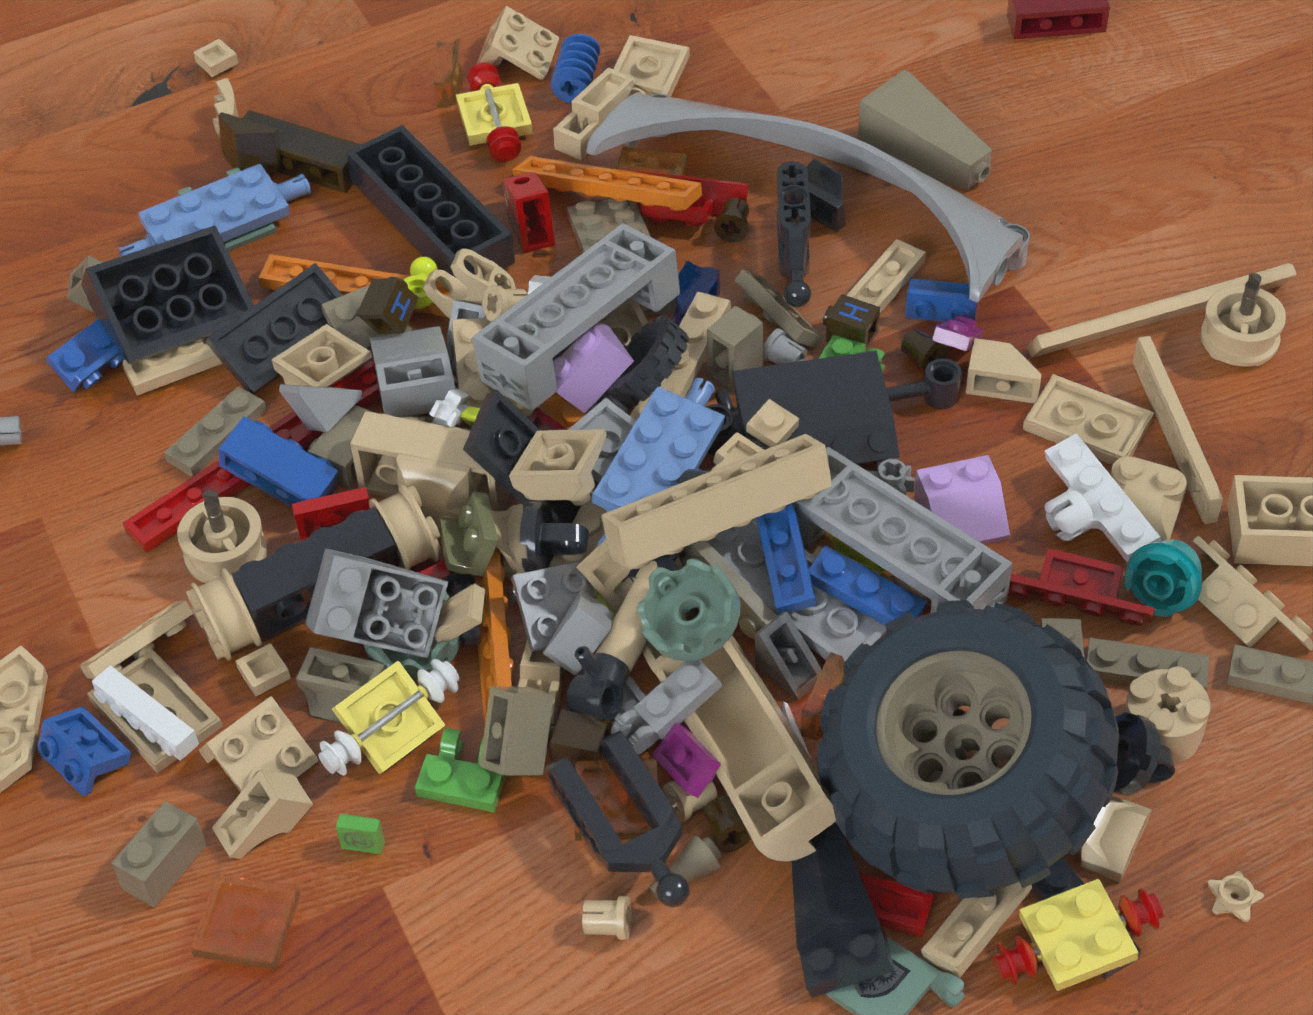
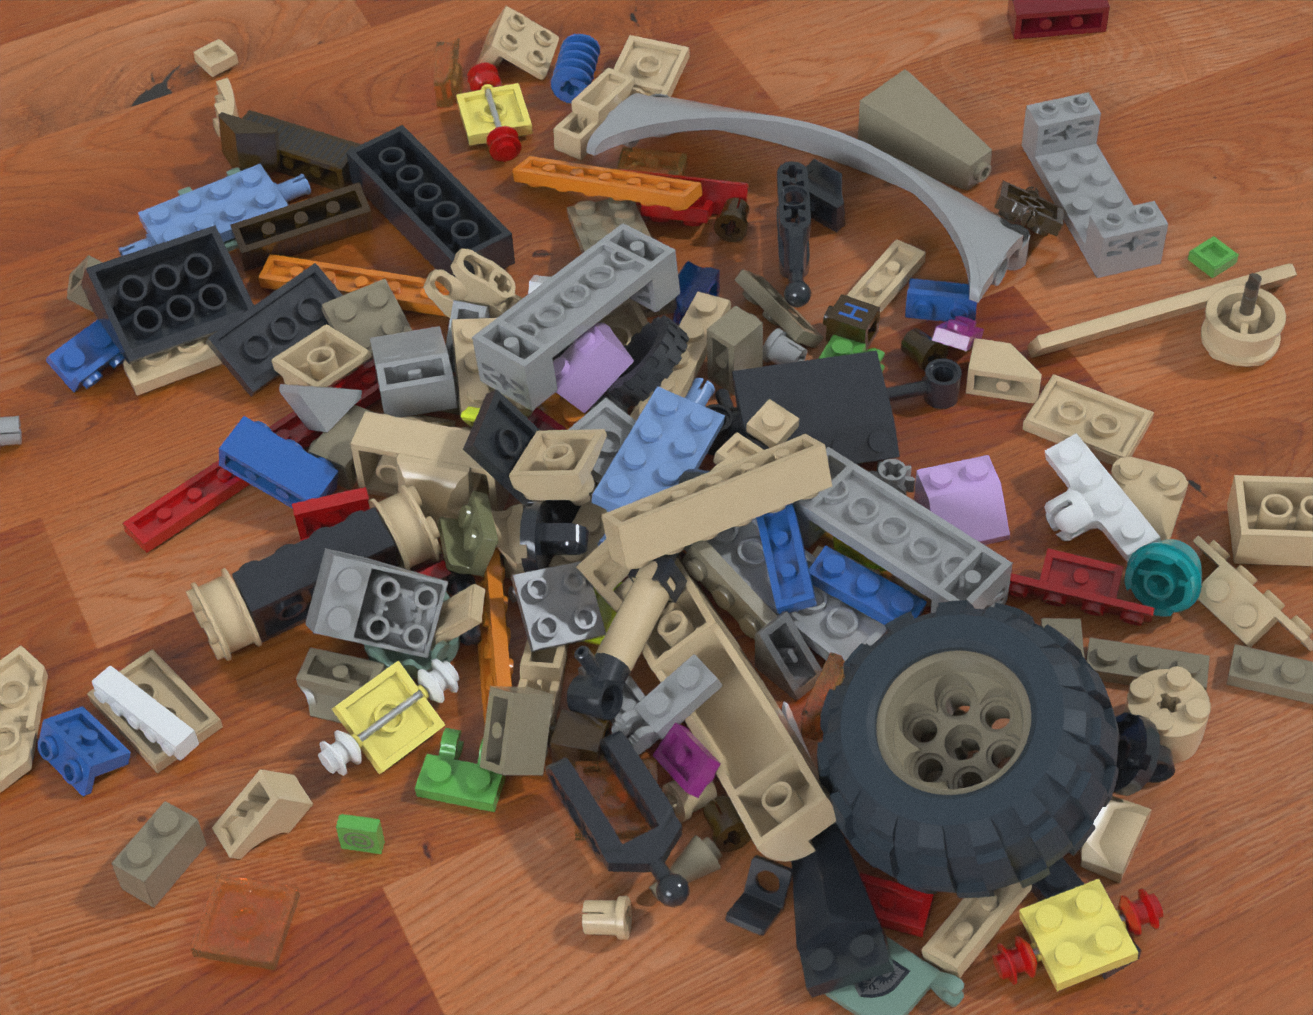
tan plate [79,600,194,679] -> none
dark tan plate [164,386,267,477] -> none
tan wheel [177,490,267,583] -> none
tan bracket [198,696,318,792] -> none
tan plate [236,643,291,697] -> none
dark brown brick [357,276,419,334] -> none
neon yellow plate [404,257,438,309] -> none
white plate [429,388,470,427] -> none
tan bush [482,285,528,321] -> none
red torso [502,172,555,253] -> none
light grey slope [543,590,614,675] -> none
sand green plate [638,559,740,661] -> none
tan tile [1132,336,1223,524] -> none
tan plate [1208,871,1264,922] -> none
none -> dark brown brick [230,183,373,271]
none -> black bracket [725,855,793,935]
none -> dark brown plate [994,180,1064,237]
none -> light grey plate [1022,92,1168,278]
none -> bright green tile [1188,236,1239,278]

